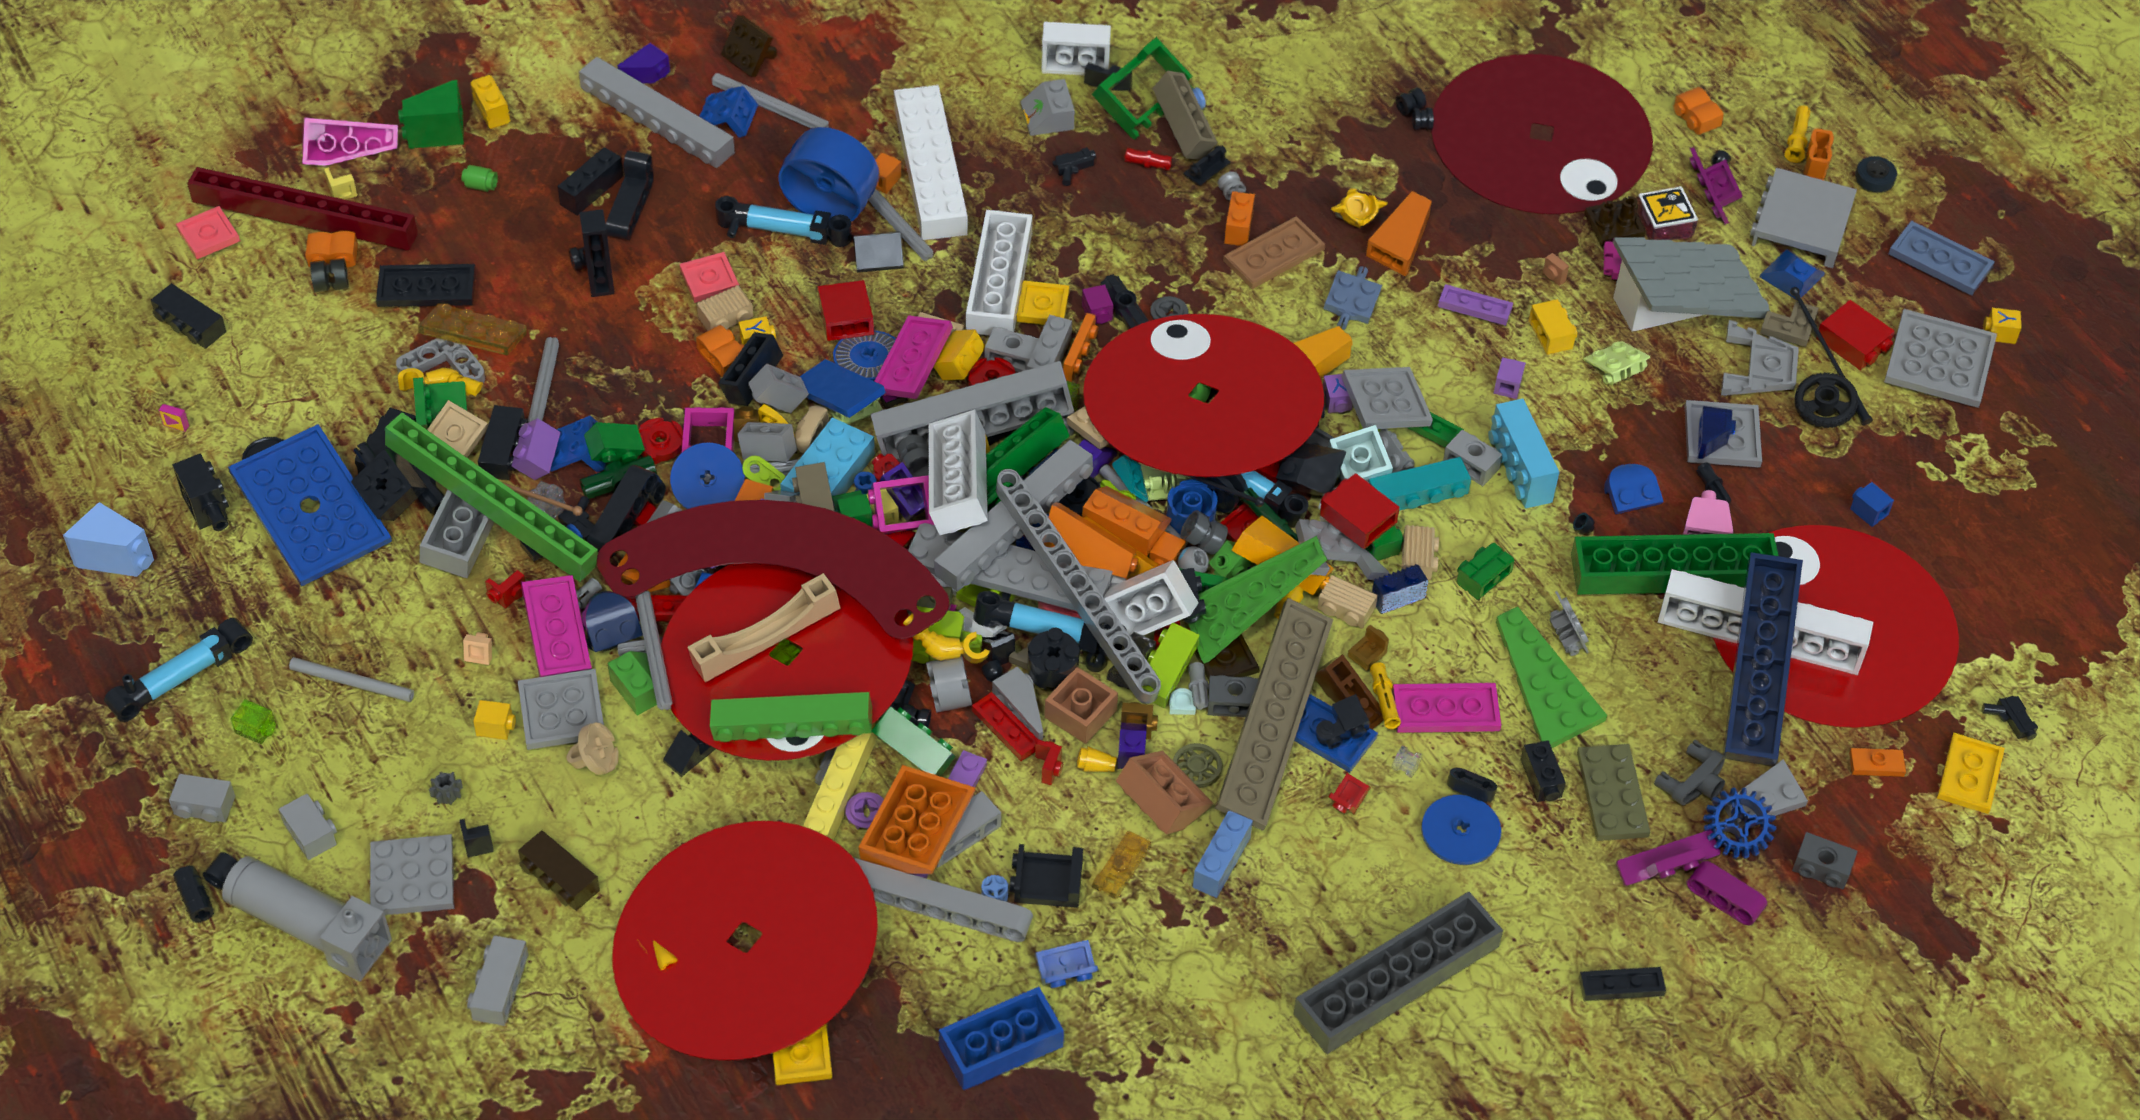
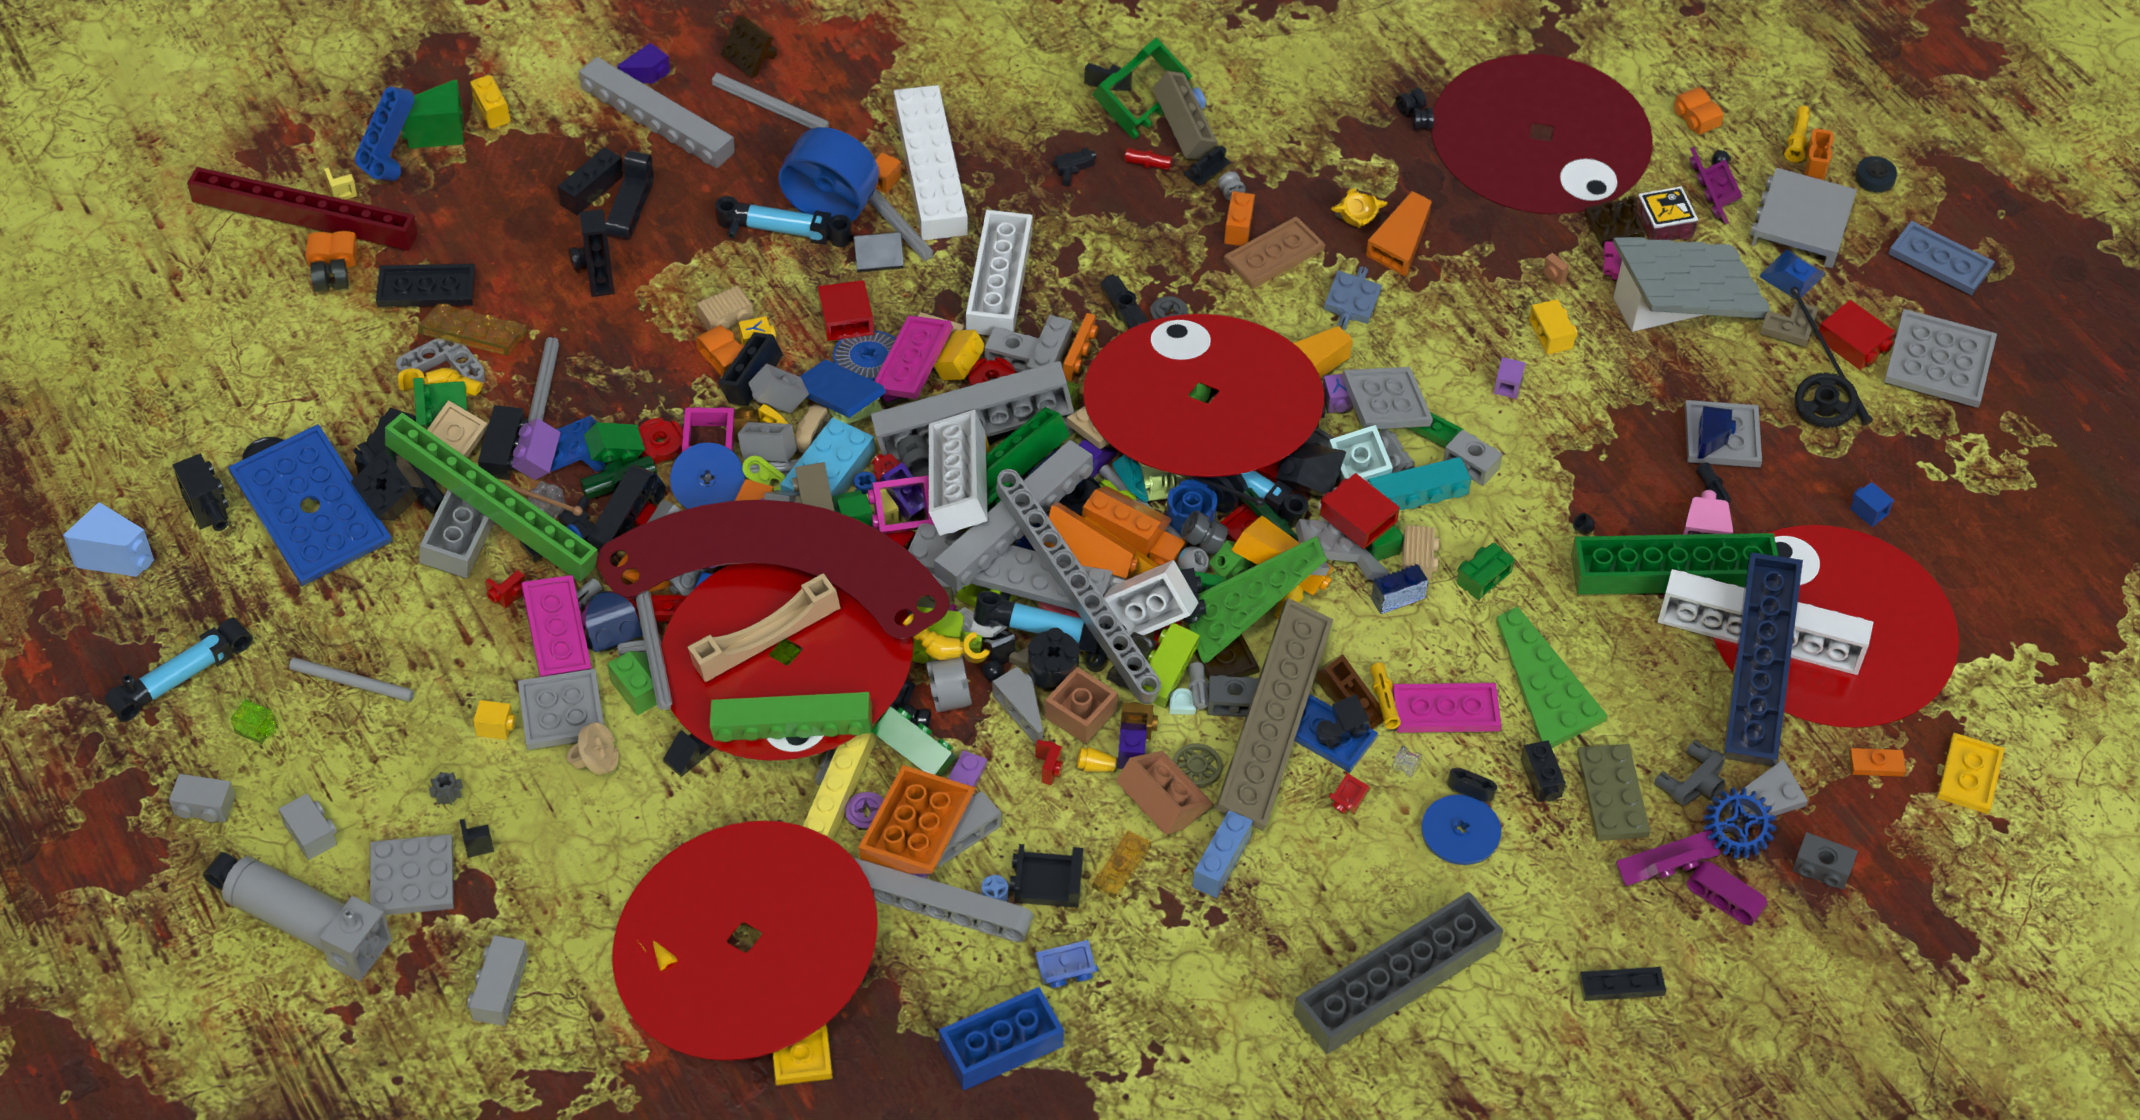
black brick [151,283,227,349] -> none
dark pink tile [159,404,189,432] -> none
black axle [173,865,214,923] -> none
coral plate [176,206,240,259] -> none
dark pink wedge [302,118,398,166] -> none
bright green brick [462,165,498,192] -> none
light nougat tile [463,632,492,665] -> none
dark brown brick [518,830,600,911] -> none
coral plate [679,252,739,303] -> none
blue bracket [699,85,758,137] -> none
red plate [972,692,1039,761] -> none
yellow plate [1016,280,1070,325] -> none
light grey slope [1021,79,1075,136] -> none
white brick [1042,22,1111,75] -> none
magenta brick [1082,285,1113,324] -> none
tan brick [1318,575,1378,629] -> none
pearl gold bracket [1348,625,1389,671] -> none
medium lavender plate [1438,284,1513,326] -> none
medium azure brick [1488,399,1559,509] -> none
light grey hinge [1550,591,1589,656] -> none
yellowish green hinge [1583,341,1650,385] -> none
blue slope [1604,464,1664,514] -> none
light grey wing [1721,320,1799,396] -> none
black piece [1982,696,2038,740] -> none
yellow brick [1983,308,2022,344] -> none
none -> blue beam [355,87,414,181]

